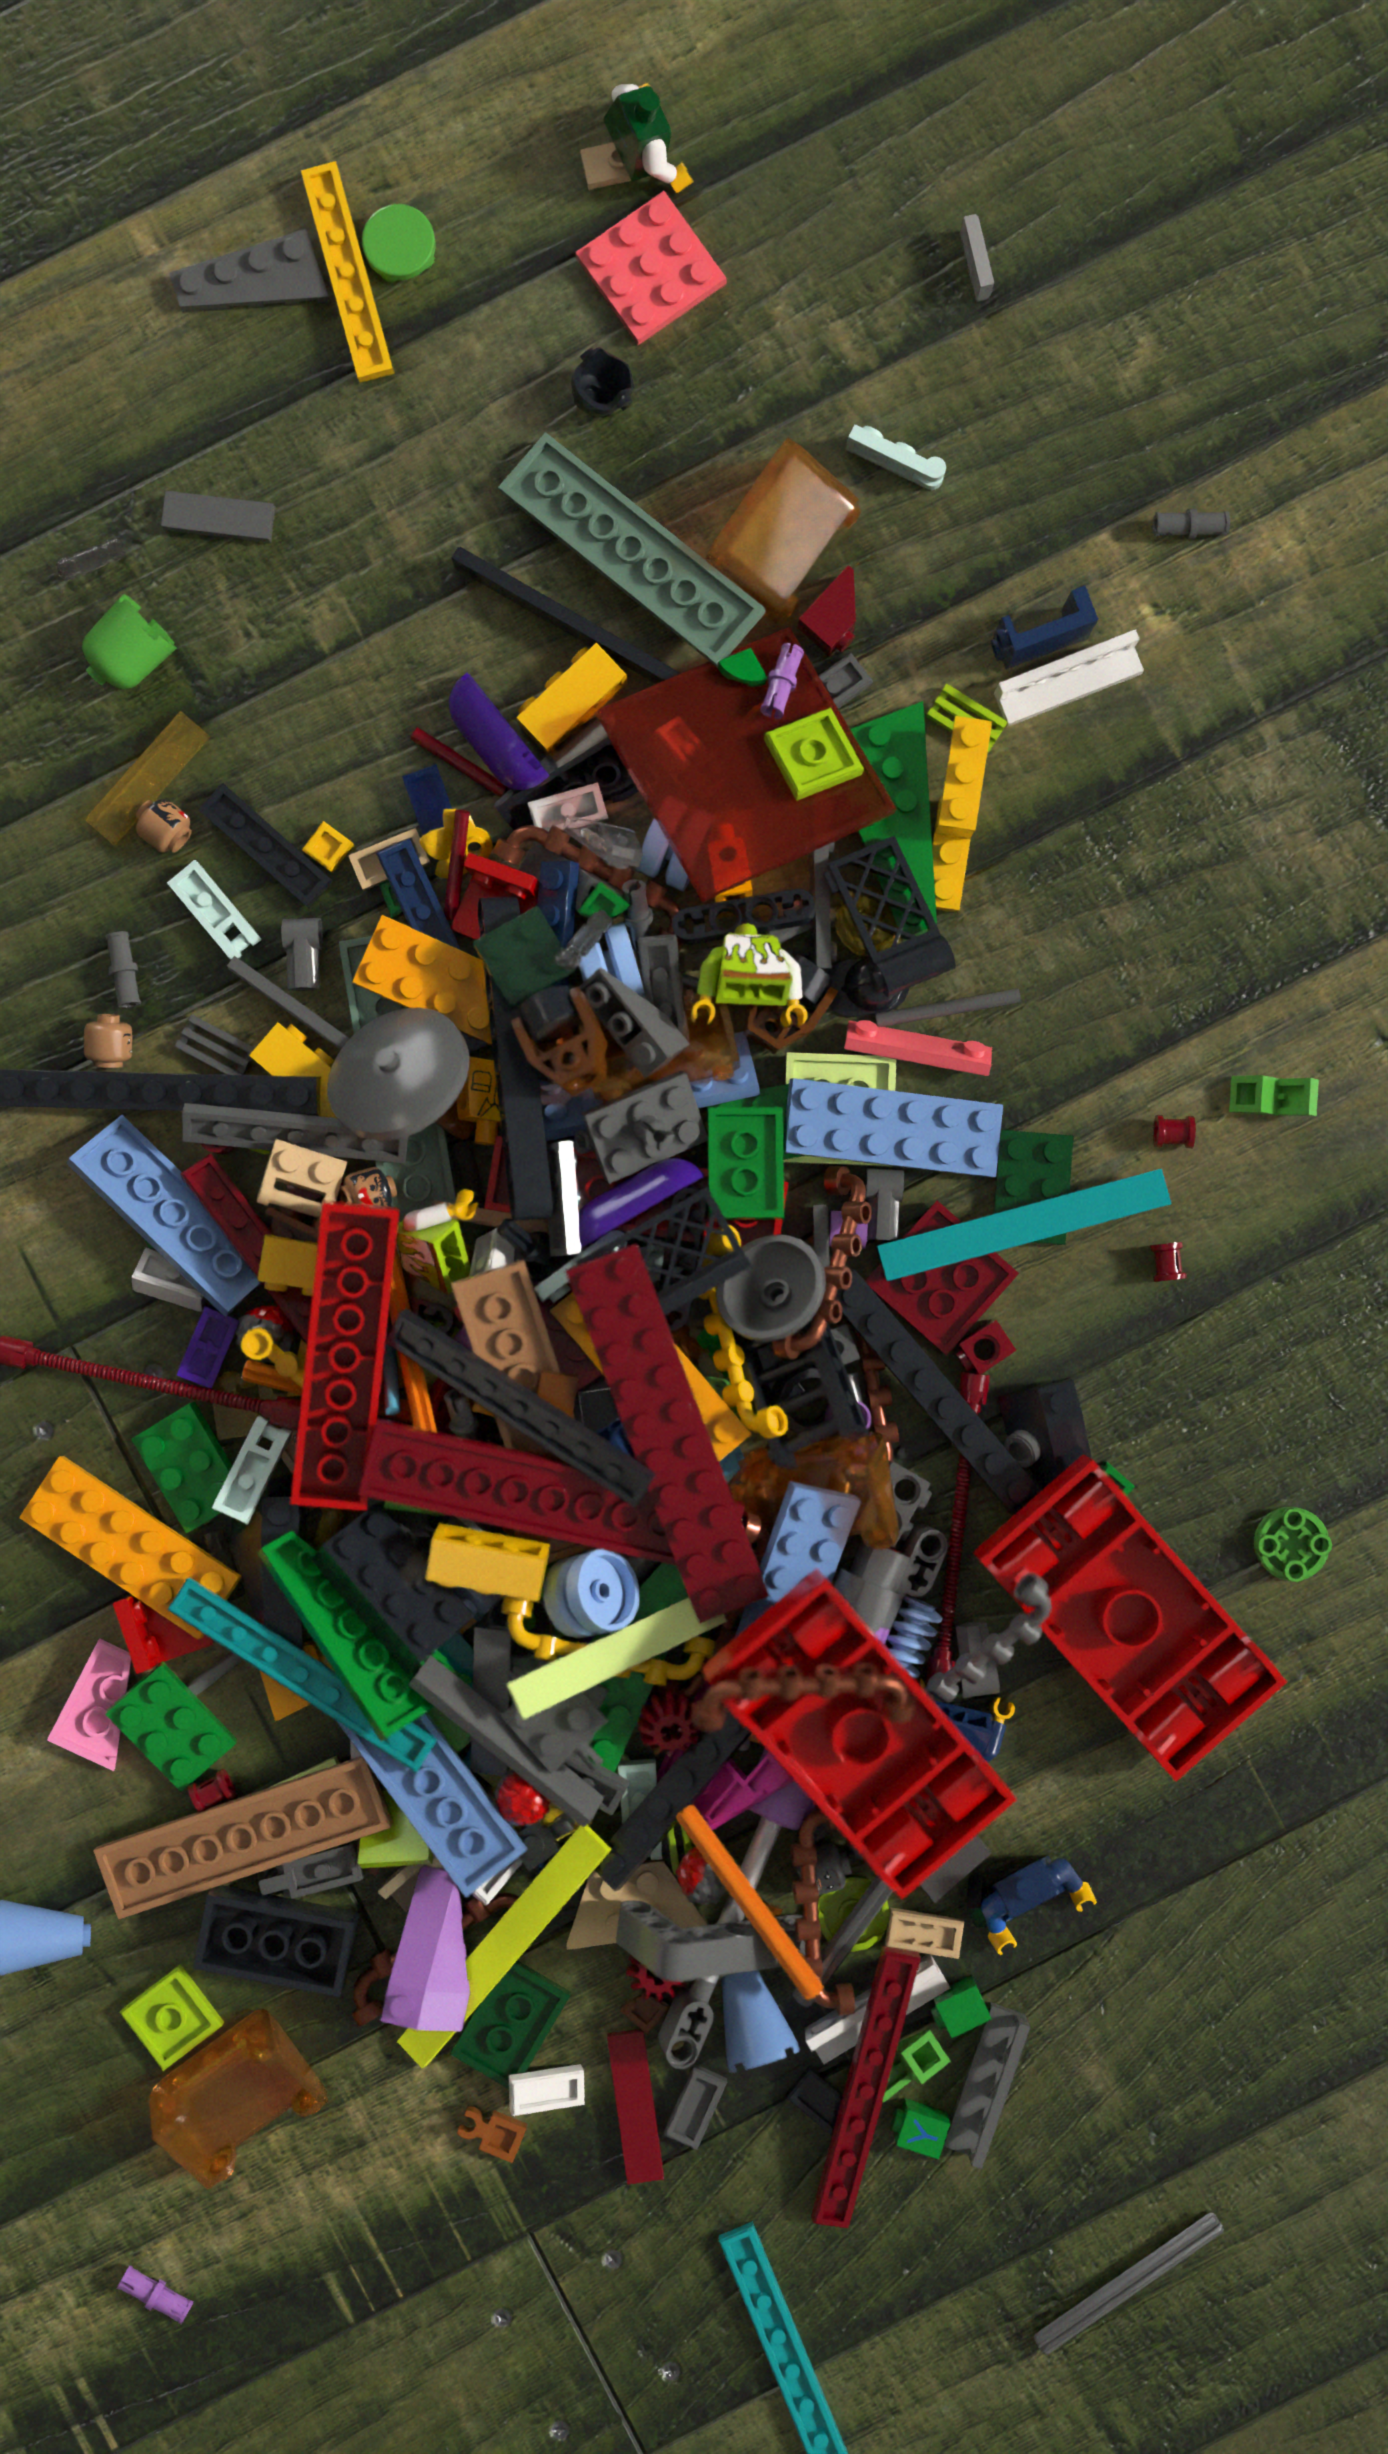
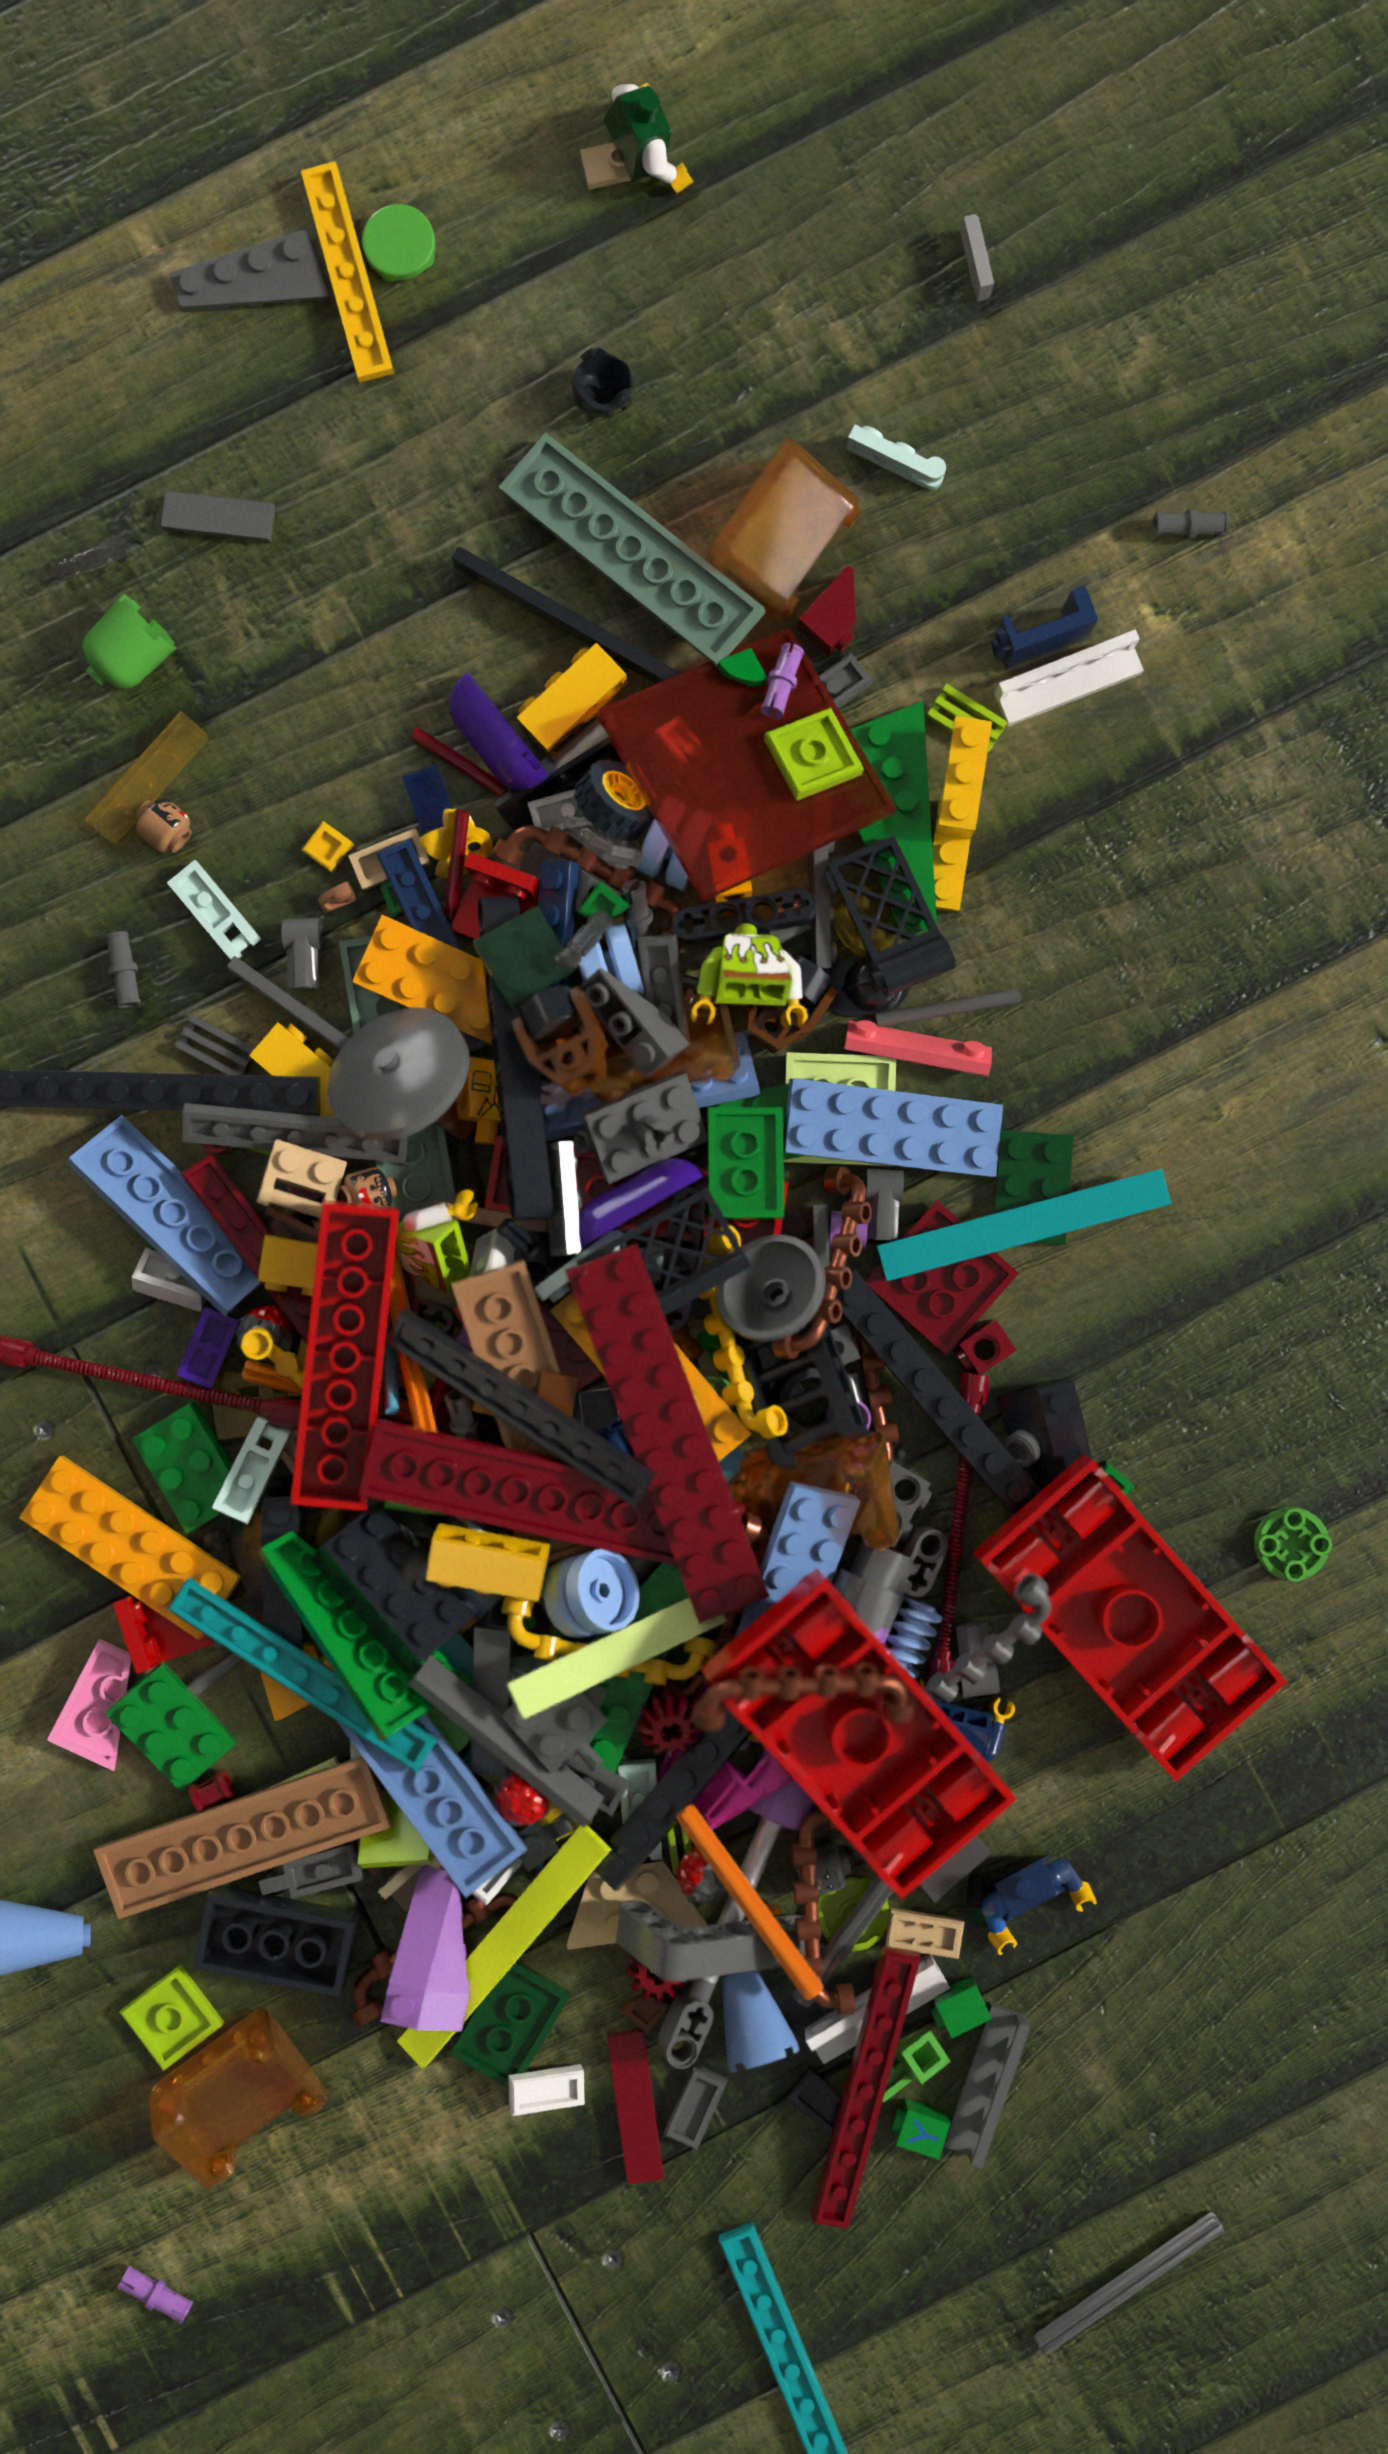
medium nougat head [84,1014,132,1068] -> none
black plate [199,783,333,908] -> none
dark orange plate [457,2106,527,2163] -> none
coral plate [576,191,727,345] -> none
dark red bush [1150,1242,1187,1282] -> none
dark red bush [1153,1115,1196,1148] -> none
bright green slope [1229,1075,1319,1116] -> none
none -> nougat tile [318,882,356,913]
none -> black wheel [574,759,658,841]

